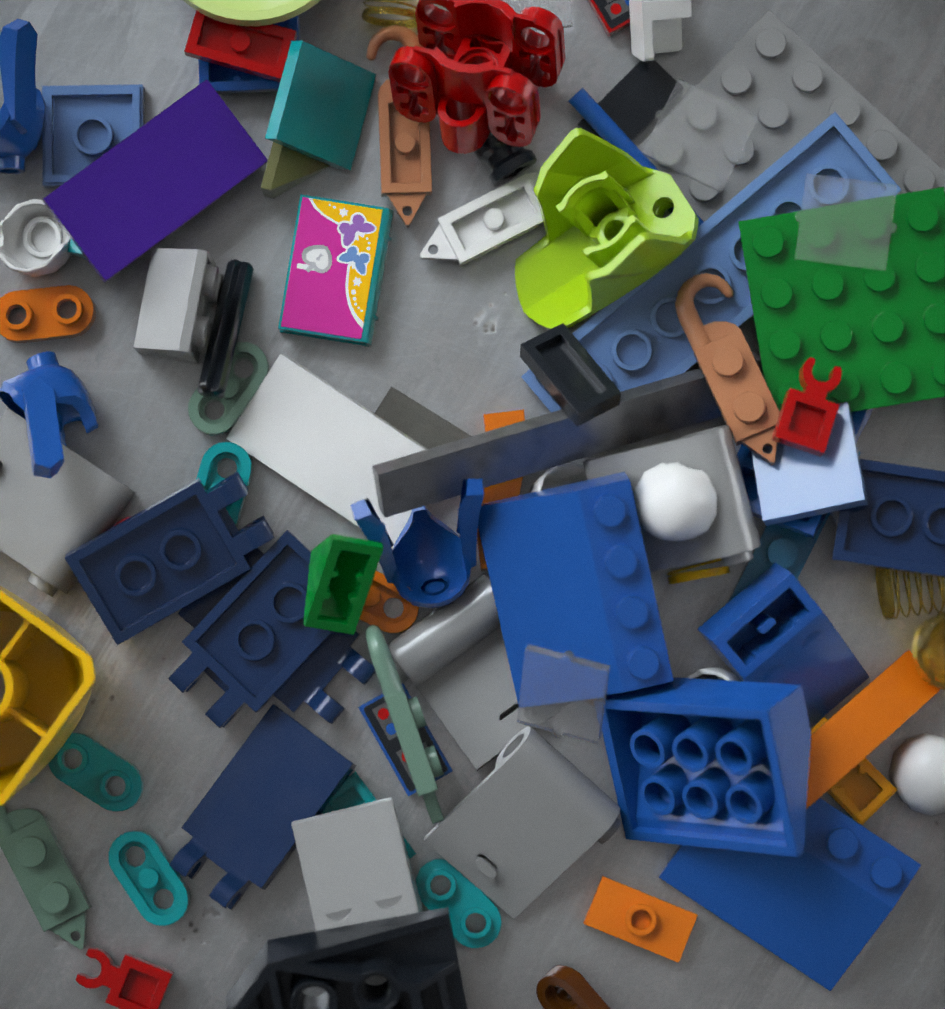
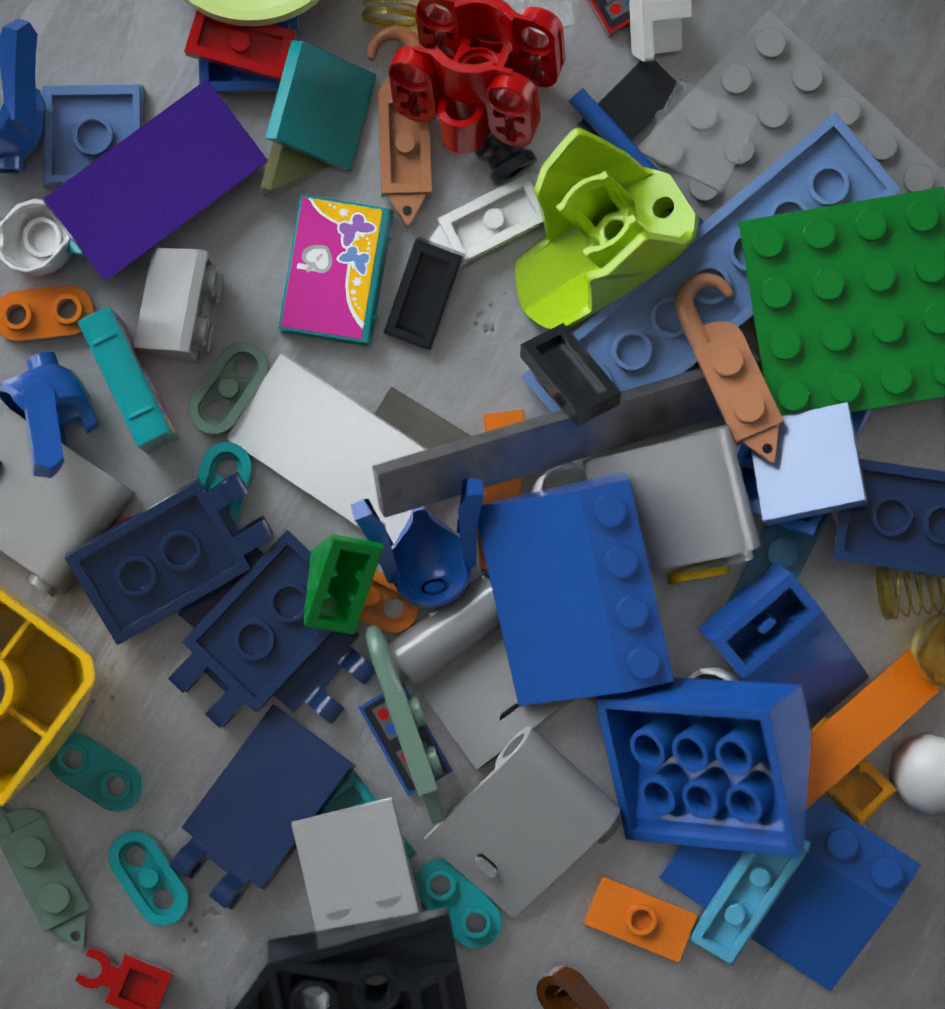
black axle [197,259,254,400] -> none
clear piece [517,644,610,745] -> none
white hair [634,462,717,541] -> none
red plate [771,357,842,457] -> none
clear piece [795,174,897,271] -> none
none -> teal piece [78,306,179,455]
none -> black tile [383,236,466,351]
none -> medium azure tile [688,839,811,966]

